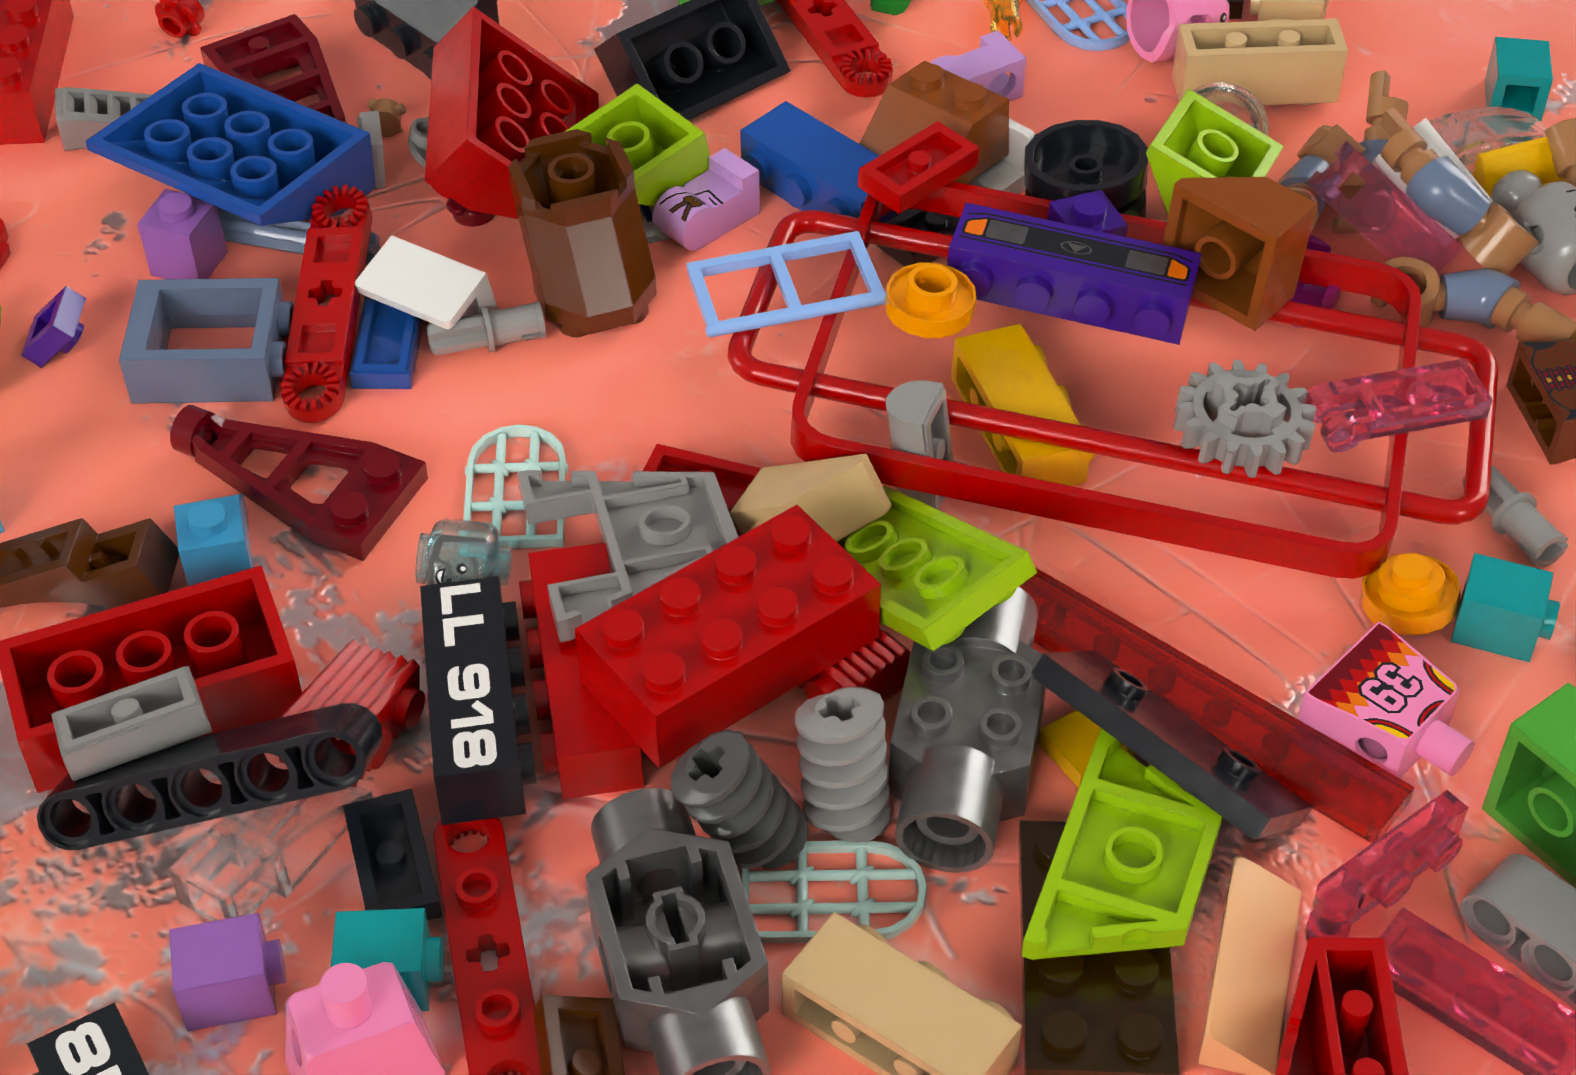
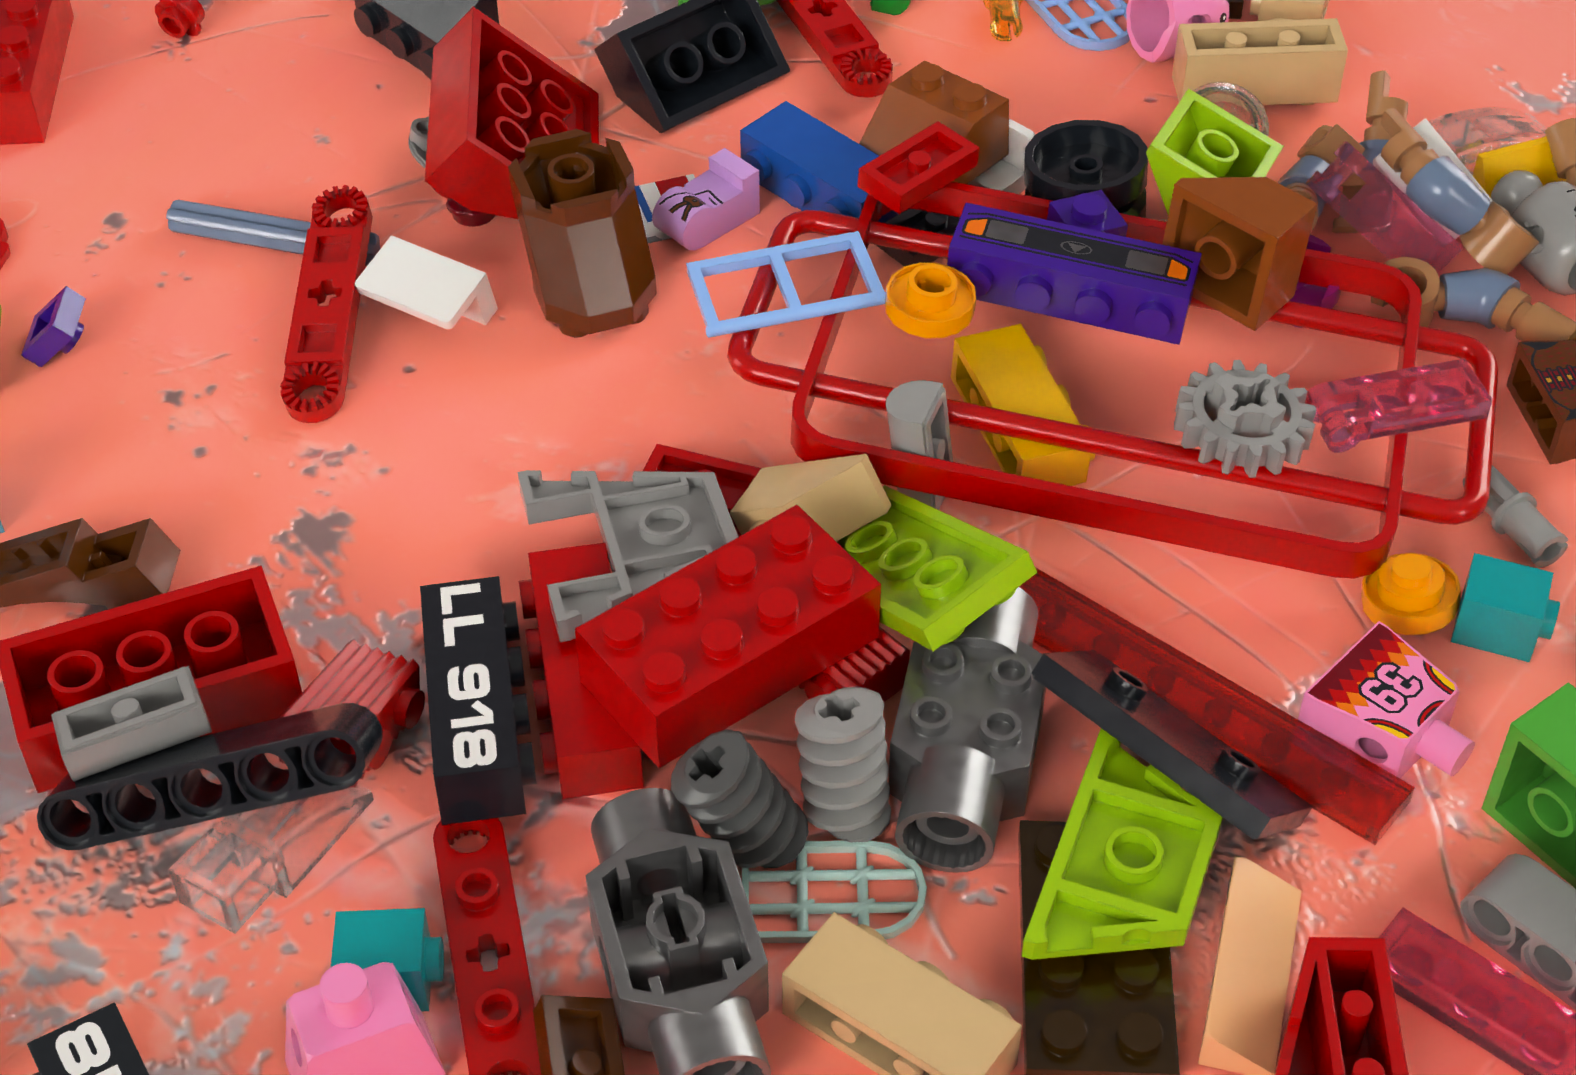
light grey slope [55,87,153,151] -> none
blue slope [86,63,376,226] -> none
sand blue window [119,278,294,404] -> none
medium lavender brick [137,189,228,279] -> none
medium lavender brick [169,913,287,1032] -> none
dark red plate [170,405,428,561] -> none
dark azure slope [174,493,254,586] -> none
dark red plate [200,14,348,124] -> none
black plate [343,789,442,921] -> none
blue tile [350,296,423,389] -> none
light grey tile [357,111,386,189] -> none
medium nougat piece [367,98,407,137] -> none
clear light blue head [416,518,512,586] -> none
light grey axle [427,301,546,355] -> none
light aqua window [462,424,569,550] -> none
lime slope [566,84,710,207] -> none
lavender leg [931,30,1026,101] -> none
yellow tile [1038,710,1135,789] -> none
clear pink plate [1304,789,1469,941] -> none
teal brick [1484,37,1553,123] -> none

